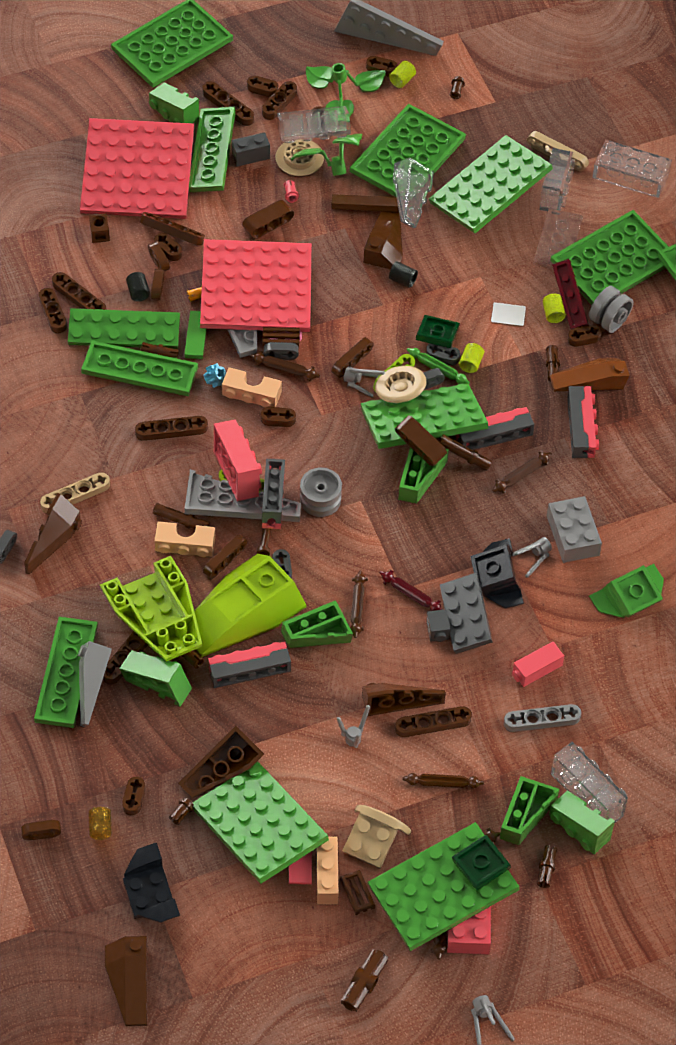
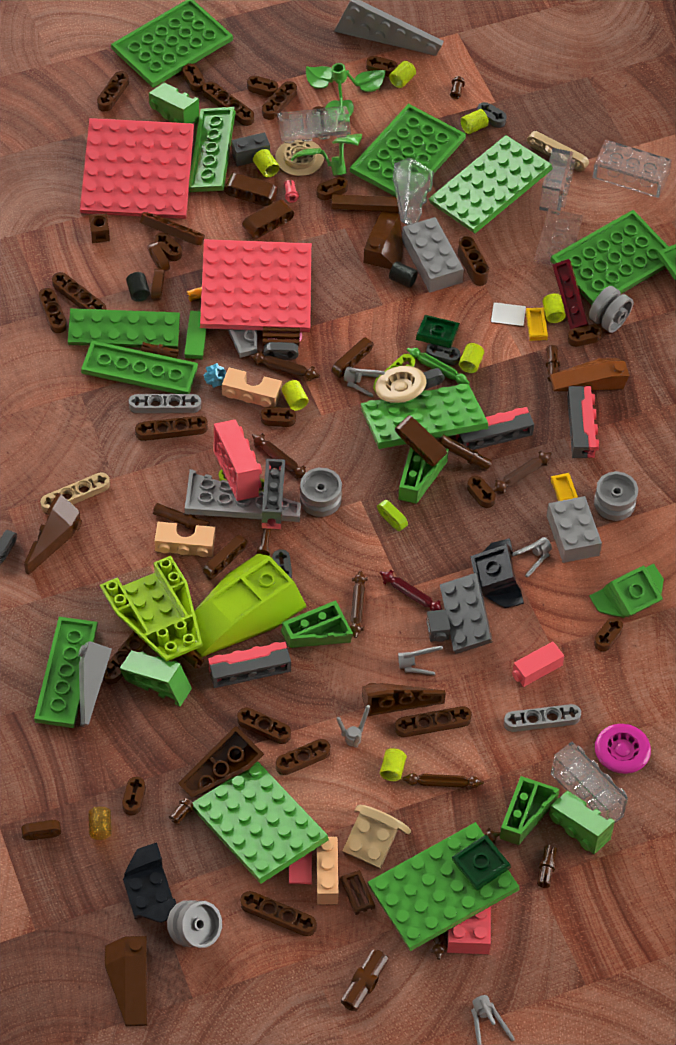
none -> reddish brown beam [97,71,129,111]
none -> light grey beam [129,394,201,413]
none -> light grey wheel [167,900,222,948]
none -> reddish brown beam [183,64,205,92]
none -> reddish brown beam [224,173,278,206]
none -> reddish brown beam [237,707,291,744]
none -> reddish brown beam [240,891,317,936]
none -> reddish brown wheel [252,433,306,479]
none -> neon yellow piece [253,149,280,178]
none -> reddish brown beam [276,739,331,775]
none -> neon yellow piece [281,380,309,411]
none -> reddish brown beam [317,177,348,200]
none -> lime beam [377,500,408,531]
none -> neon yellow piece [380,748,407,781]
none -> light grey plant [398,646,443,675]
none -> light grey brick [402,217,464,293]
none -> reddish brown beam [458,236,489,286]
none -> neon yellow piece [461,109,489,134]
none -> reddish brown beam [467,476,496,508]
none -> dark grey beam [477,102,507,128]
none -> yellow tile [525,307,548,341]
none -> yellow tile [551,473,578,501]
none -> light grey wheel [594,471,638,521]
none -> reddish brown beam [594,618,623,651]
none -> dark pink wheel [595,724,651,774]

